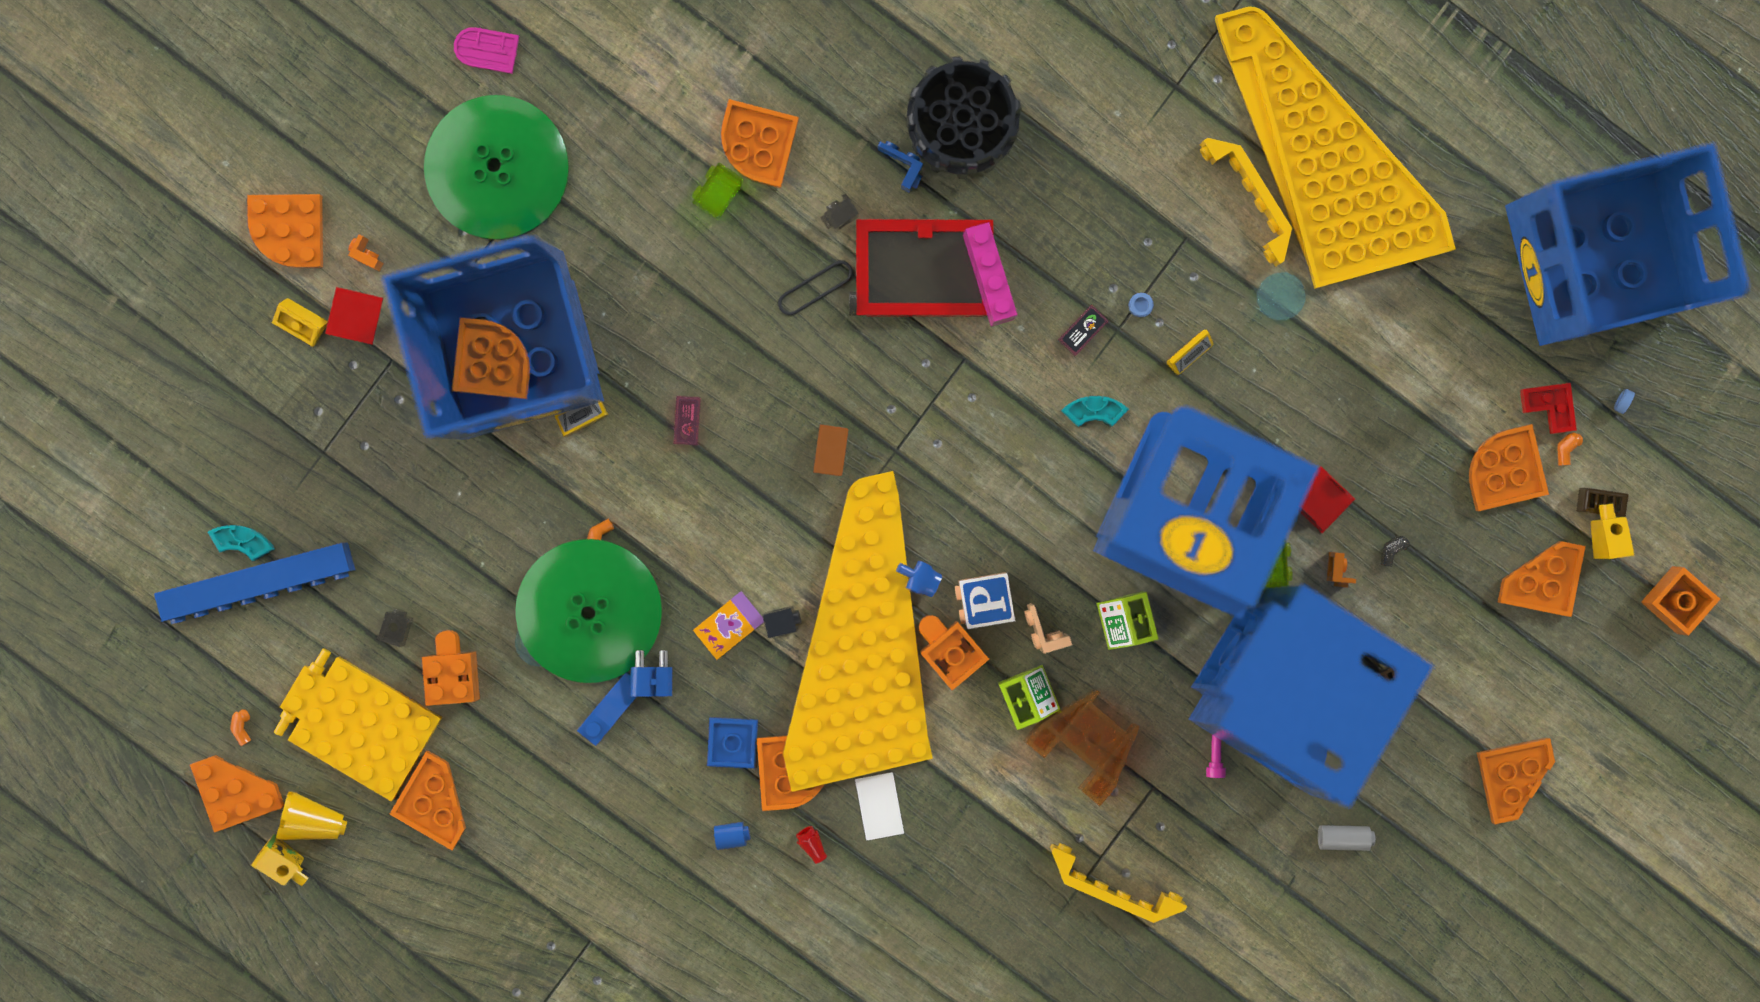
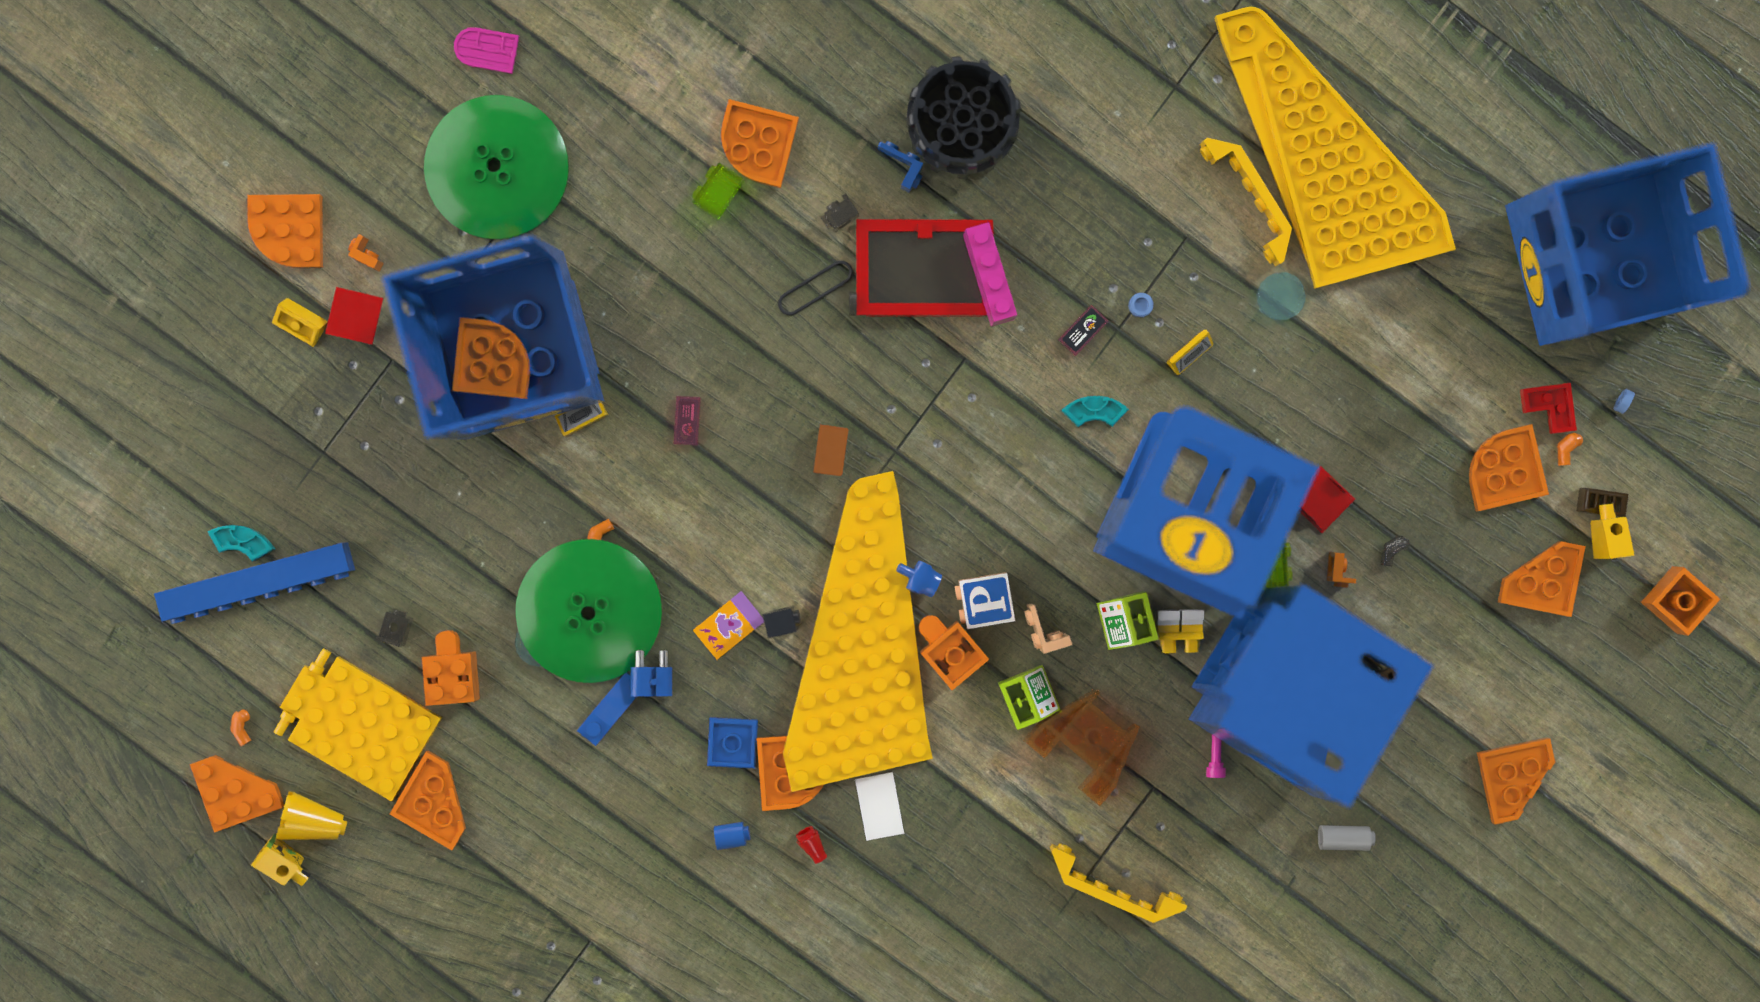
none -> hips [1155,609,1204,653]

